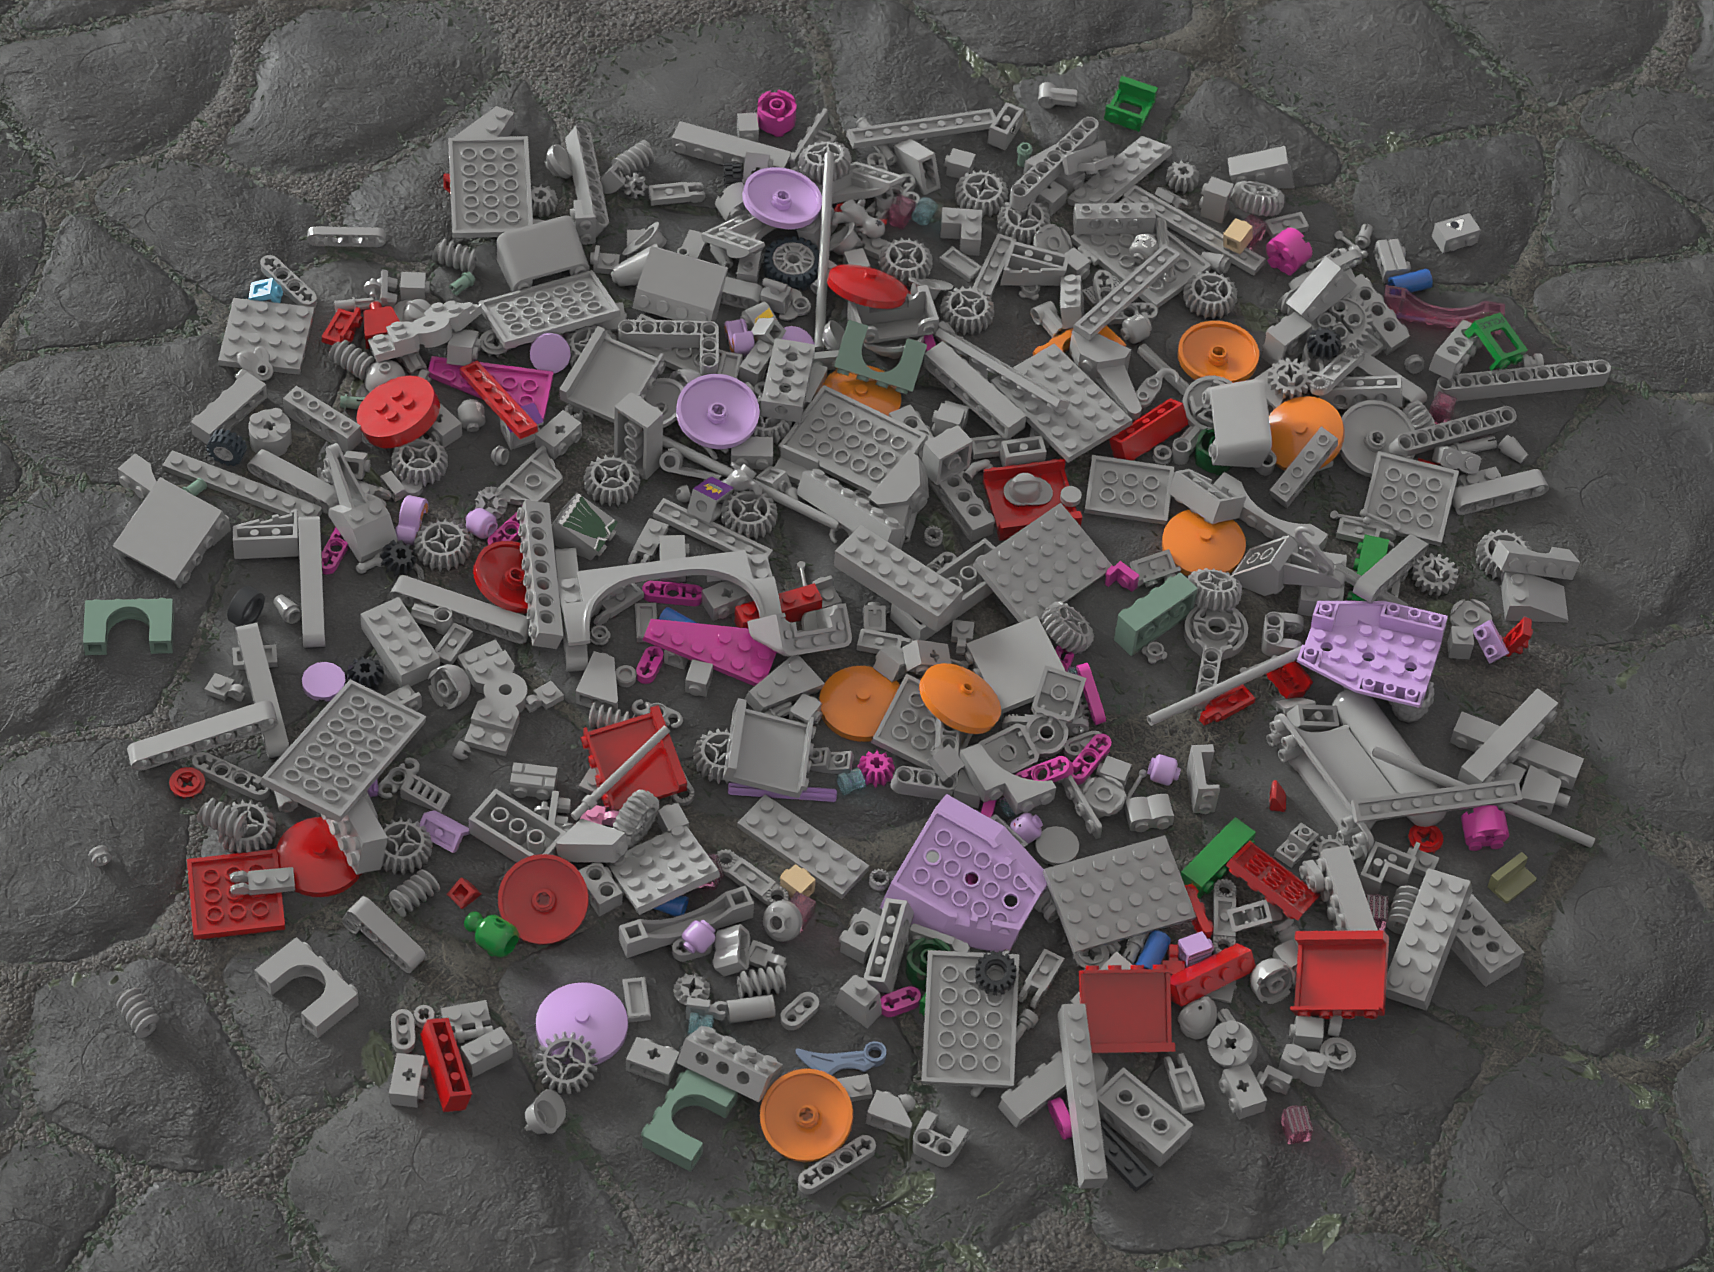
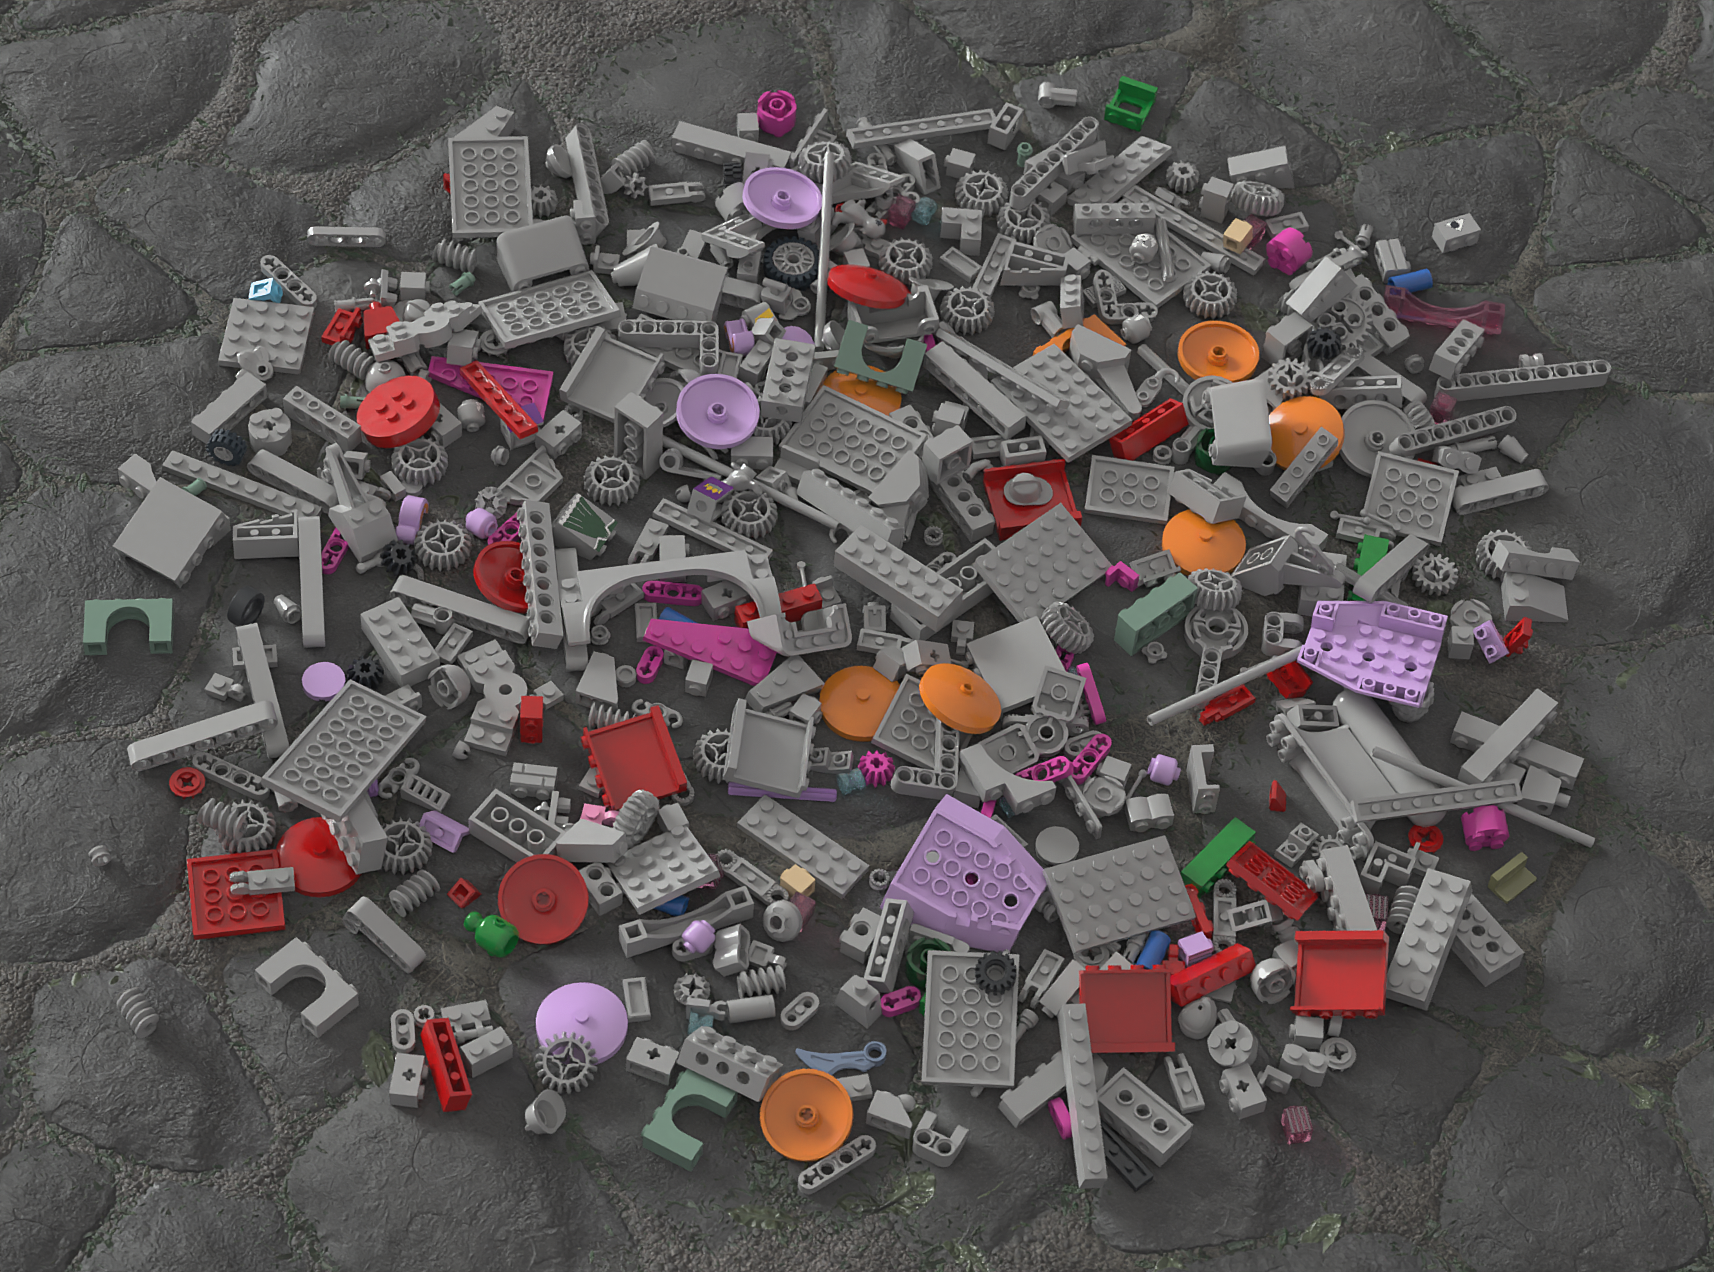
lavender tile [530,333,571,373] -> none
light grey bar [571,726,670,820] -> none
light grey brick [927,744,965,782] -> none
lavender head [1010,812,1043,844] -> none
light grey tile [1060,486,1082,507] -> none
light grey plate [1073,244,1181,340] -> none
green window [1464,312,1528,371] -> none
none -> red brick [520,696,543,744]
none -> light grey slope [1039,959,1085,1018]

